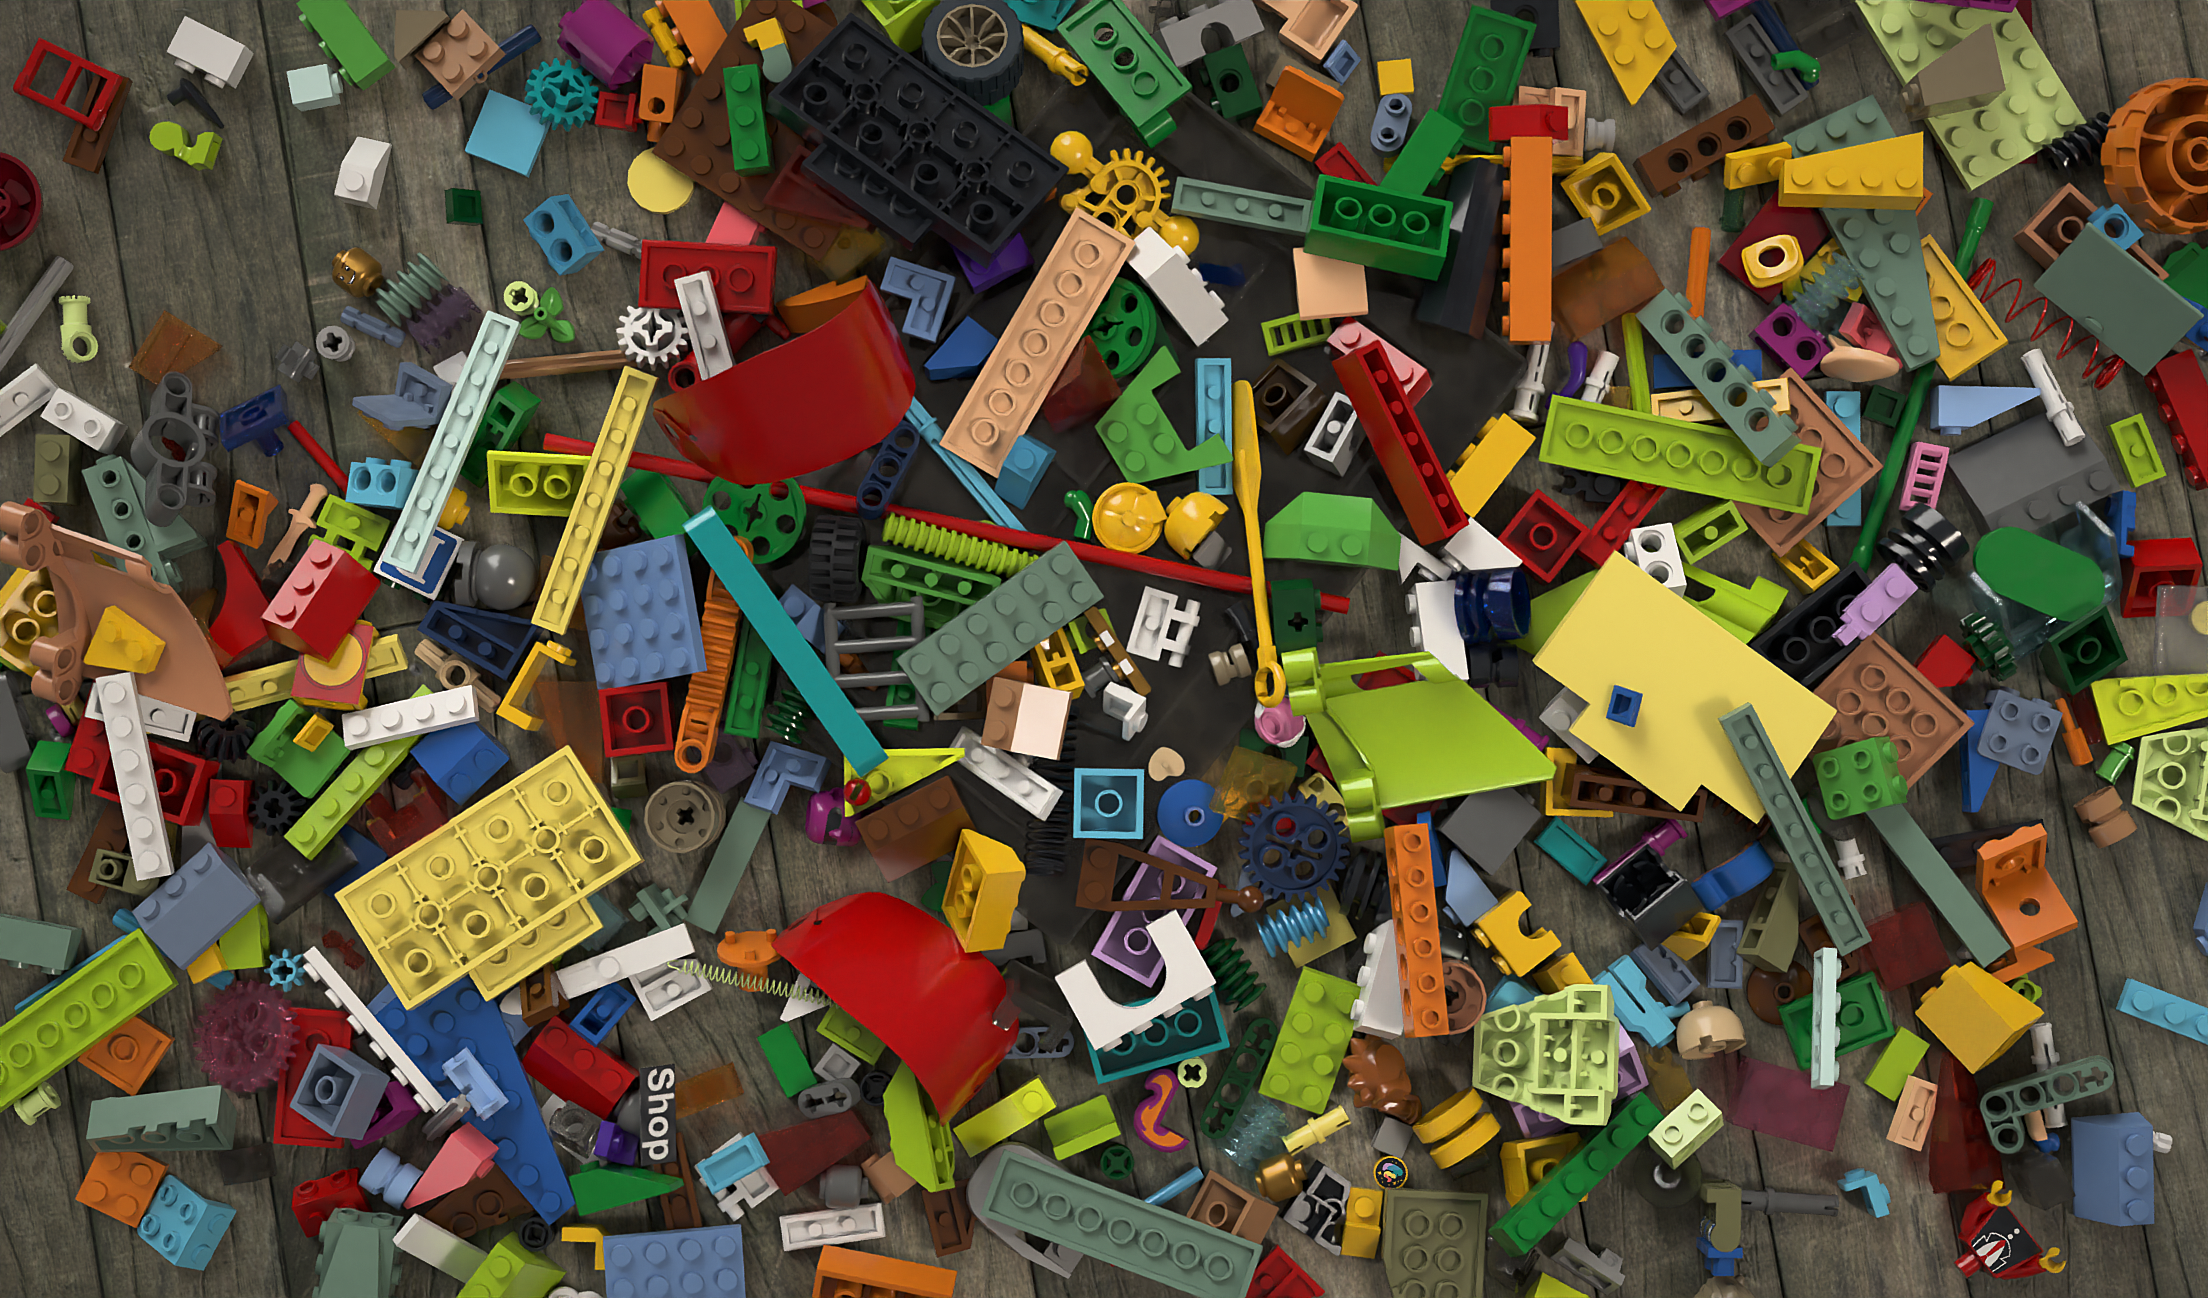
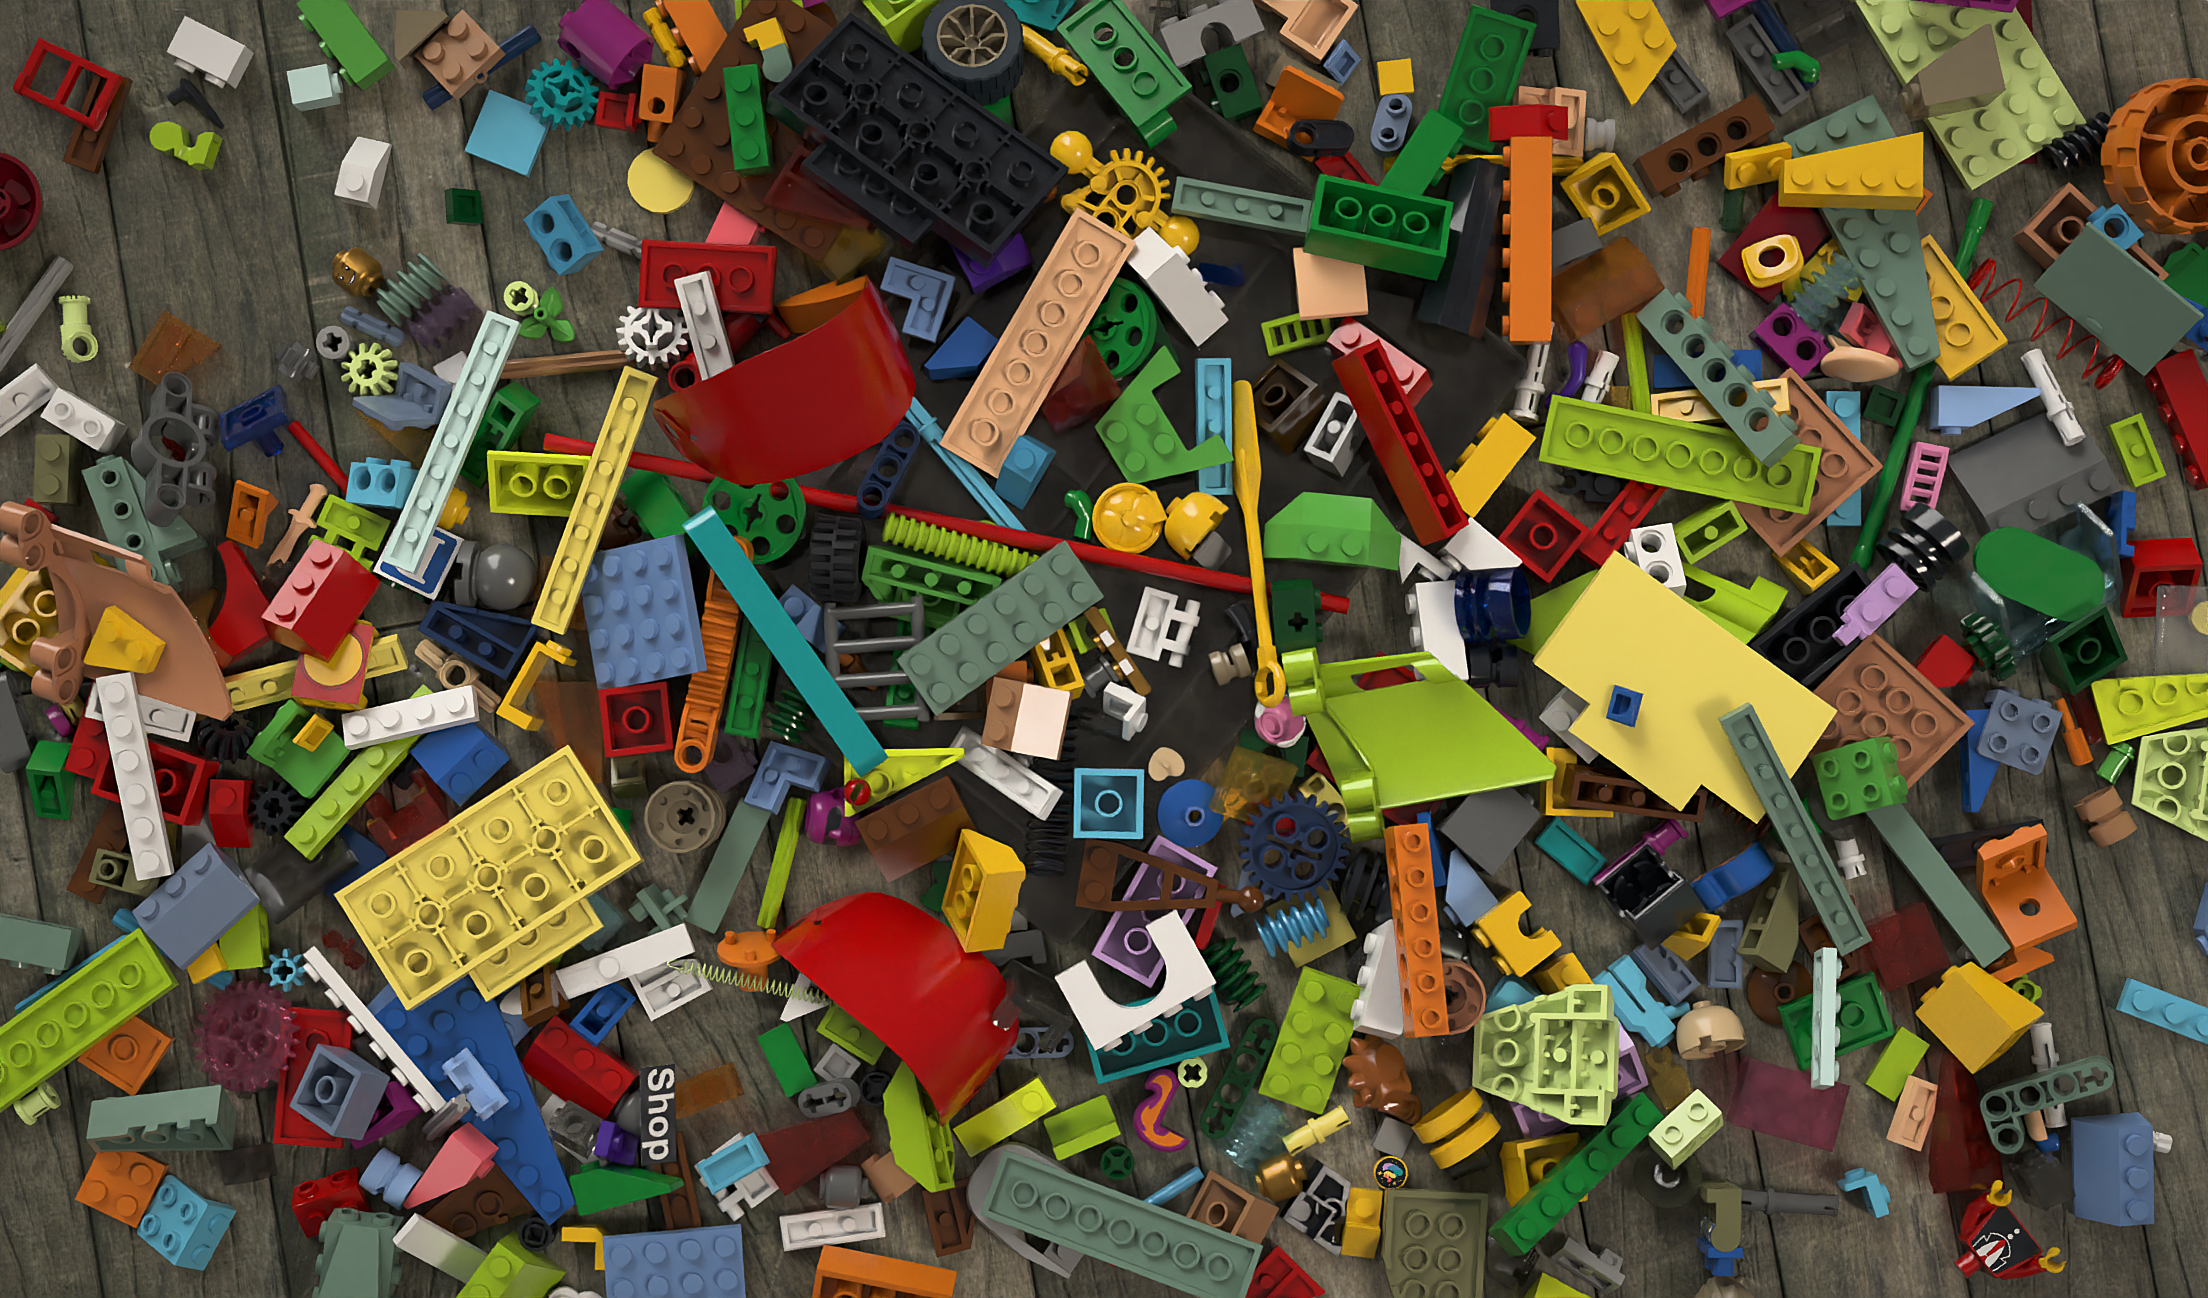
none -> yellowish green gear [341,343,399,397]
none -> lime axle [757,797,807,929]
none -> black piece [1286,120,1354,157]

